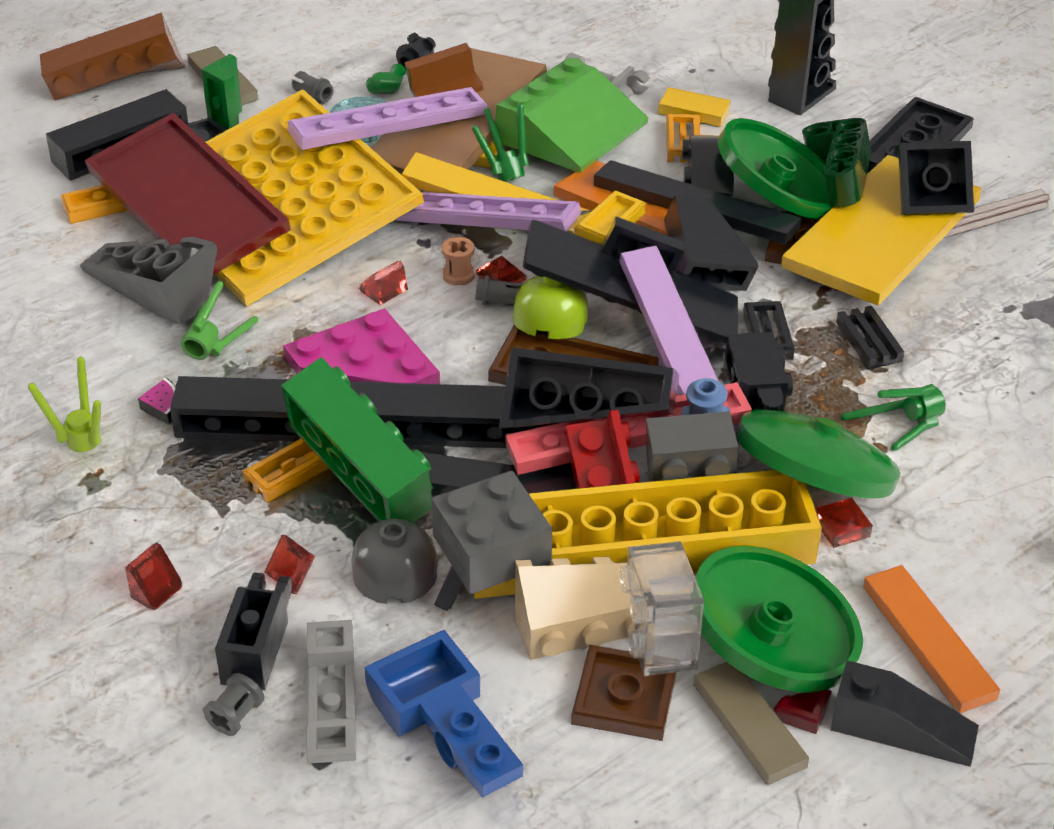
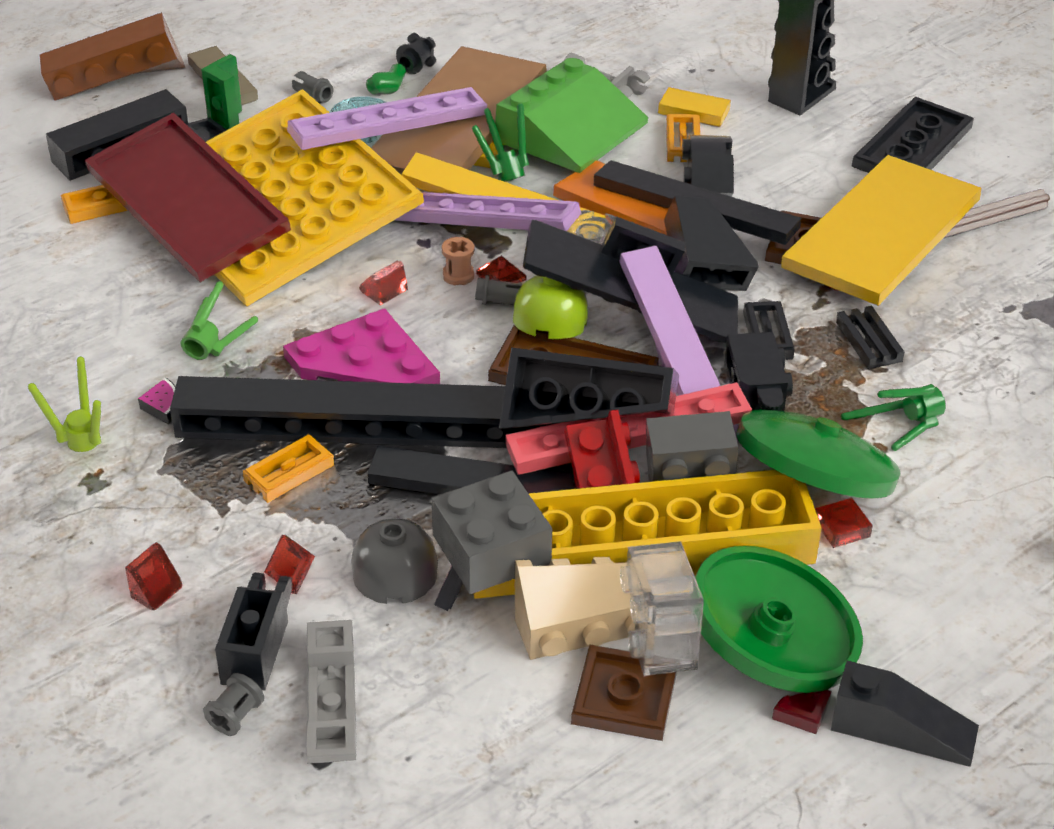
dark grey wedge [80,237,217,324] -> none
green brick [281,357,433,522] -> none
blue plate [364,630,523,798] -> none
dark orange panel [405,43,484,97] -> none
yellow tile [575,190,646,245] -> none
medium blue brick [681,378,730,415] -> none
dark tan tile [693,662,809,785] -> none
green dish [717,118,834,219] -> none
dark green beam [802,118,872,207] -> none
orange tile [863,565,1001,713] -> none
black slope [898,141,974,215] -> none

